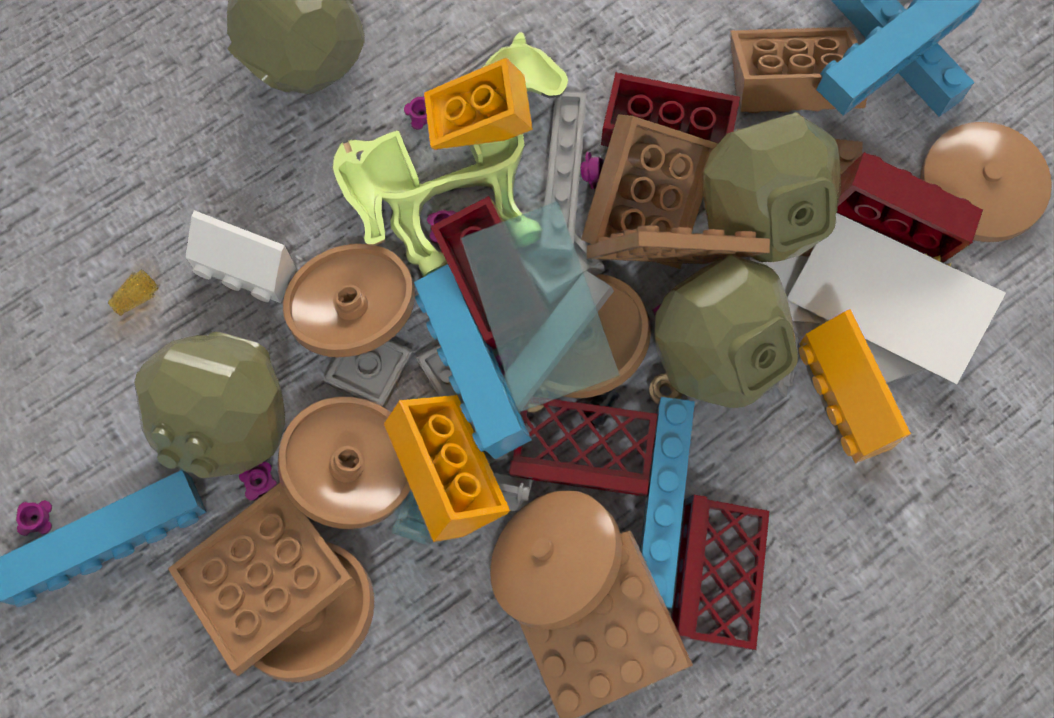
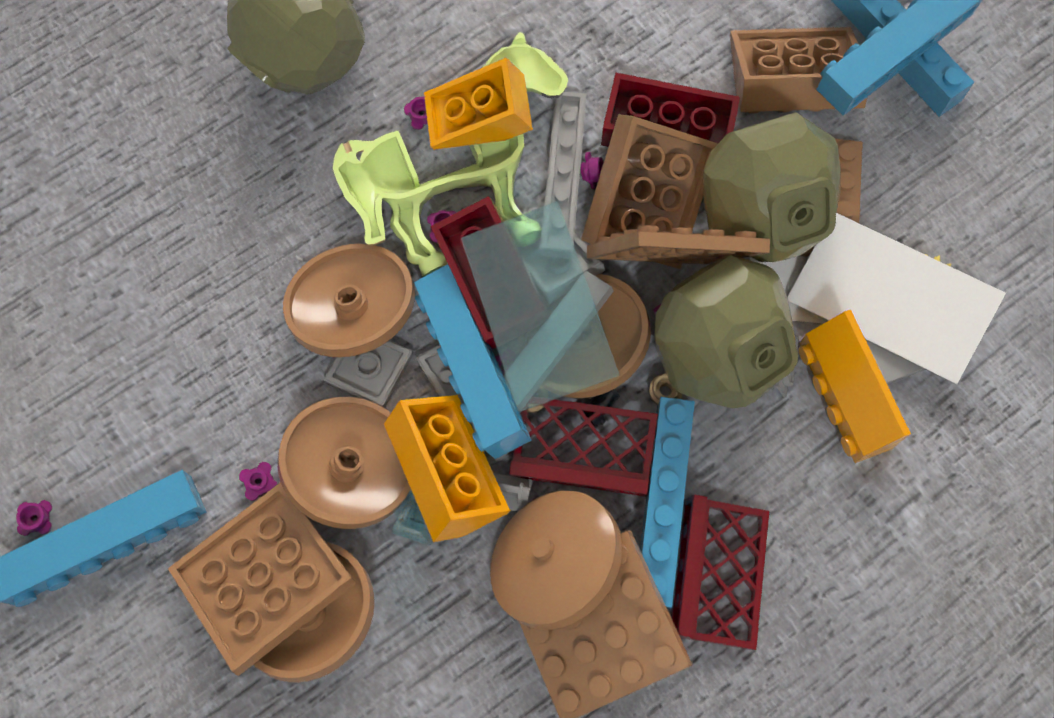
clear yellow cone [108,269,159,316] -> none
olive rock [134,331,286,478] -> none
white slope [186,210,297,303] -> none
dark red brick [836,152,983,263] -> none
medium nougat dish [920,122,1052,242] -> none

